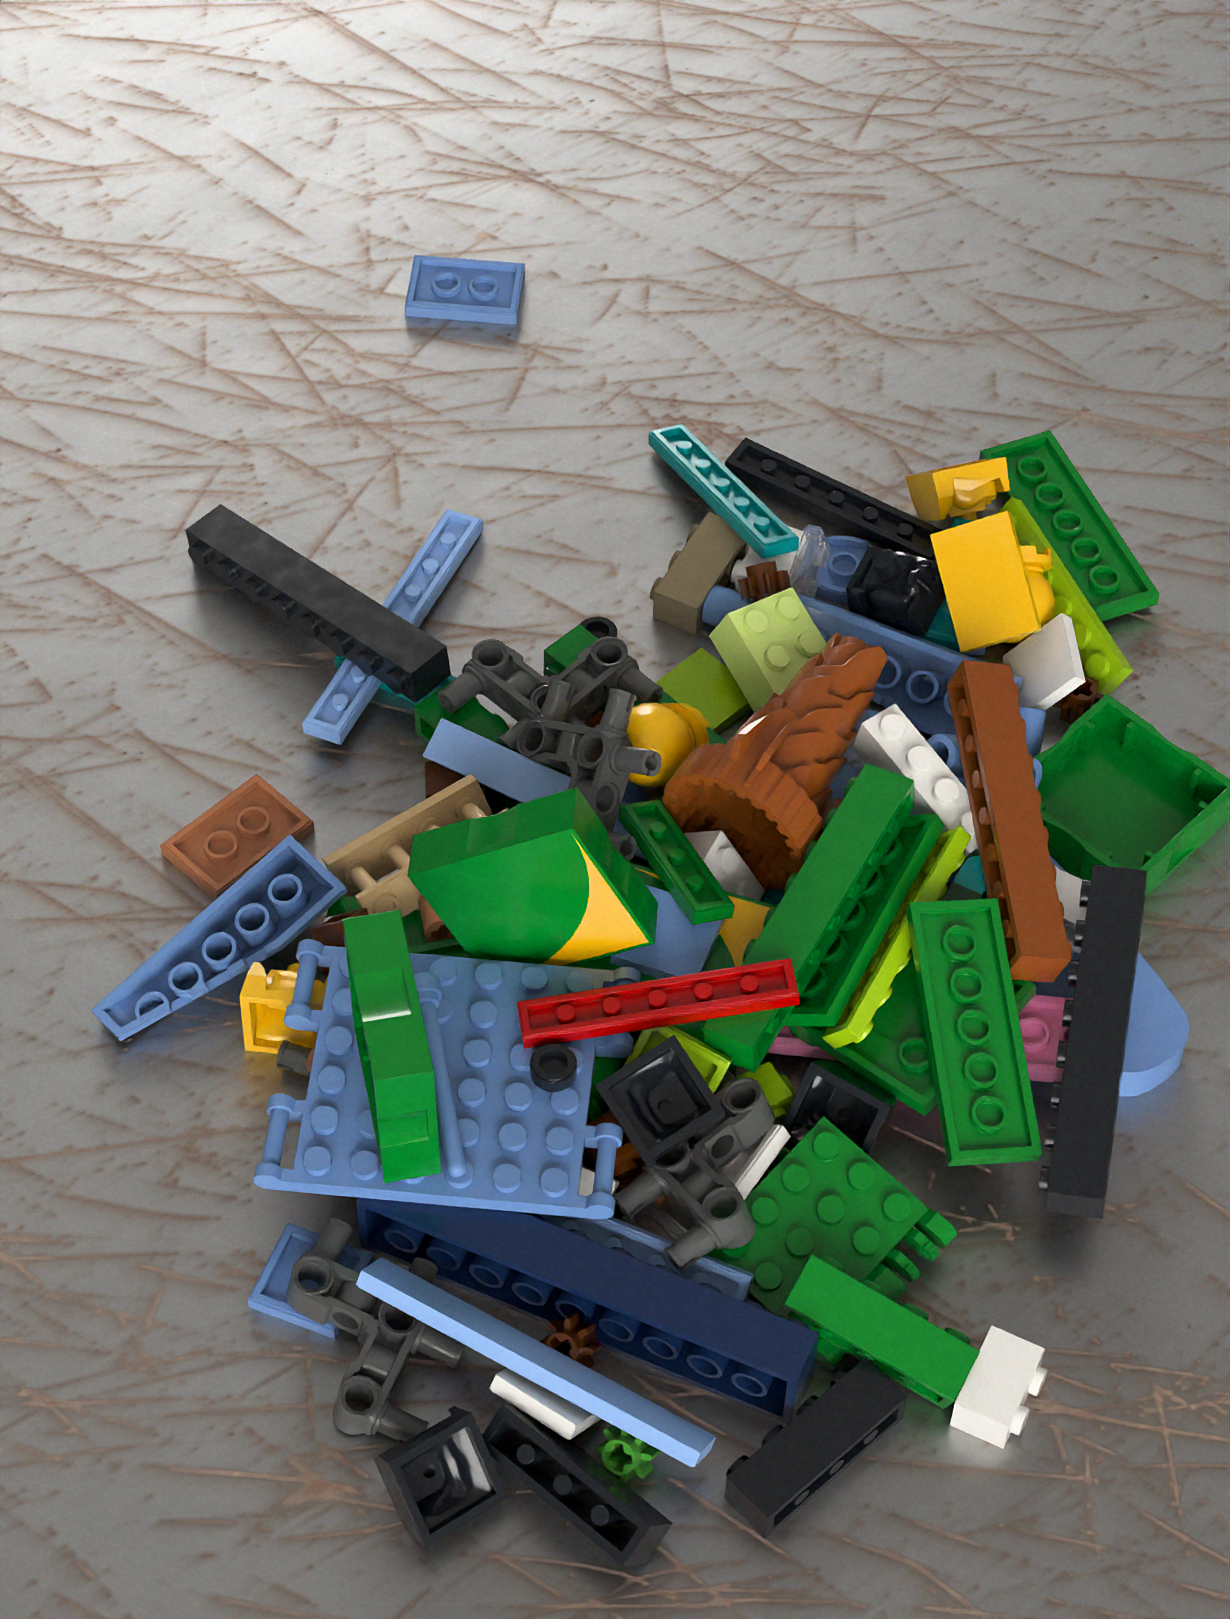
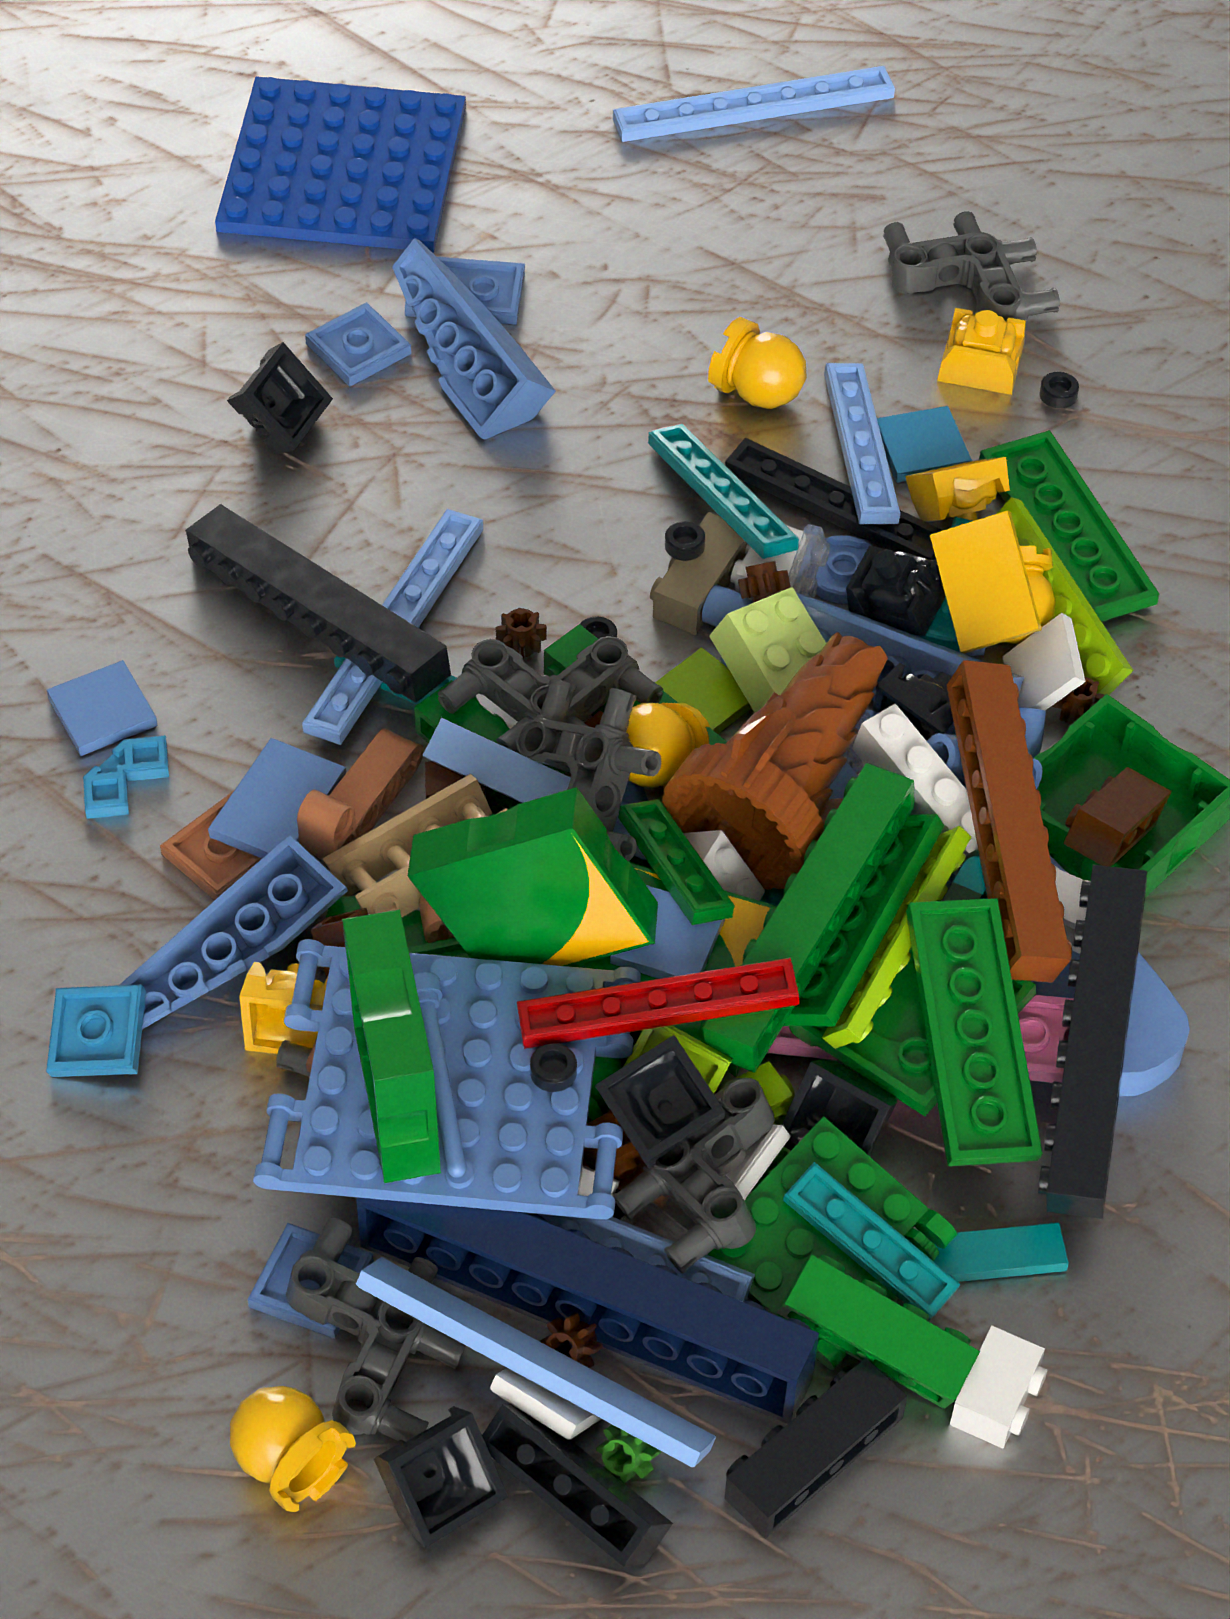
none -> medium blue tile [46,660,158,756]
none -> dark azure tile [46,984,146,1077]
none -> dark azure tile [83,735,169,819]
none -> medium blue tile [208,738,346,859]
none -> blue plate [215,76,466,253]
none -> black brick [227,342,333,454]
none -> yellow tile [230,1386,356,1512]
none -> nougat beam [297,728,424,860]
none -> medium blue tile [305,302,411,387]
none -> medium blue wedge [392,238,556,440]
none -> reddish brown gear [496,608,547,659]
none -> light blue tile [613,66,895,142]
none -> black tile [665,521,705,561]
none -> yellow tile [708,317,807,409]
none -> teal tile [783,1162,960,1322]
none -> light blue tile [824,363,900,524]
none -> black brick [873,663,956,741]
none -> dark azure tile [877,406,972,483]
none -> dark grey pin [883,211,1060,321]
none -> teal tile [934,1223,1069,1282]
none -> yellow brick [937,308,1026,395]
none -> black tile [1039,372,1079,408]
none -> reddish brown brick [1063,767,1172,867]

